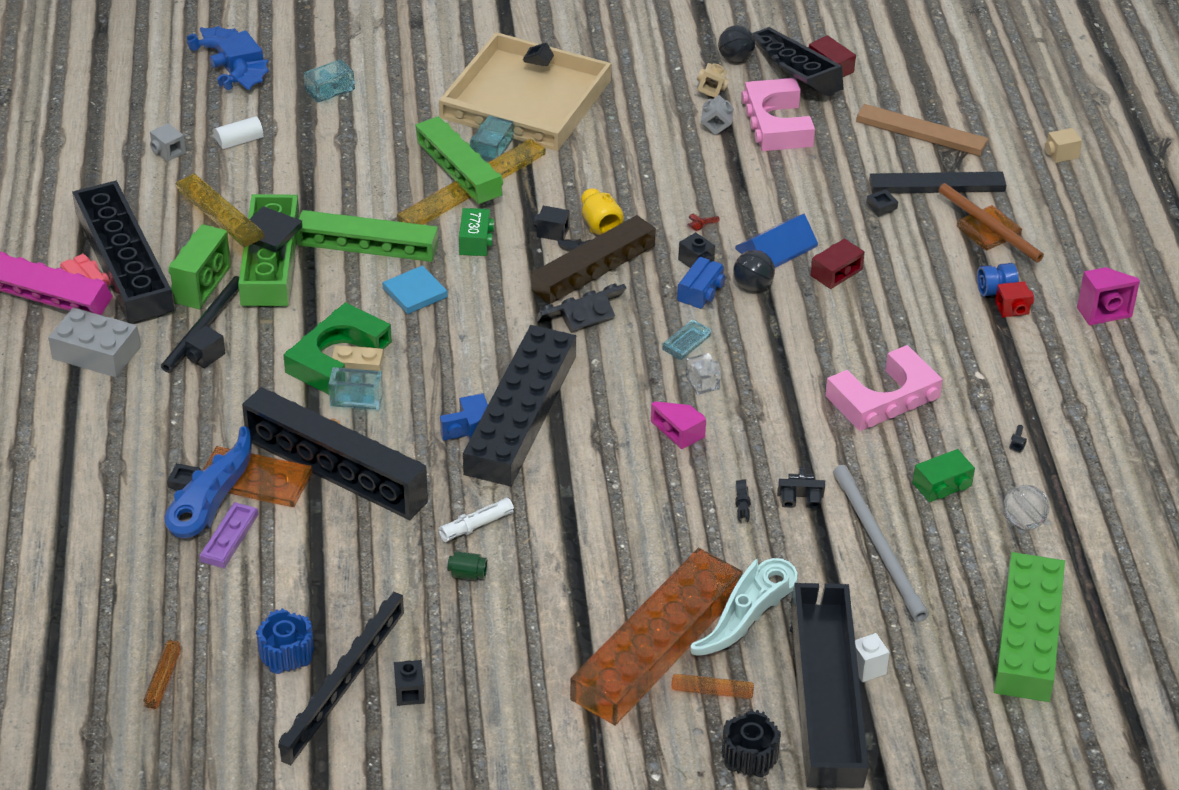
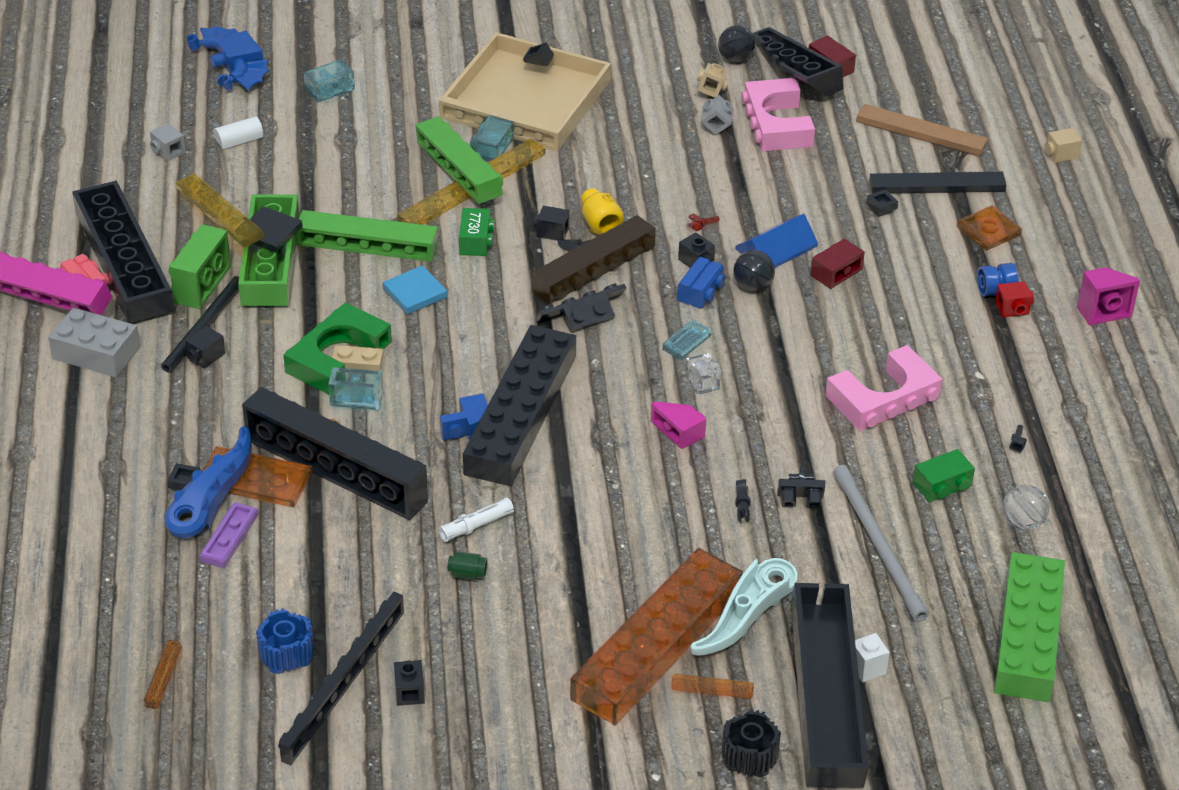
dark orange piece [939,183,1044,263] -> none

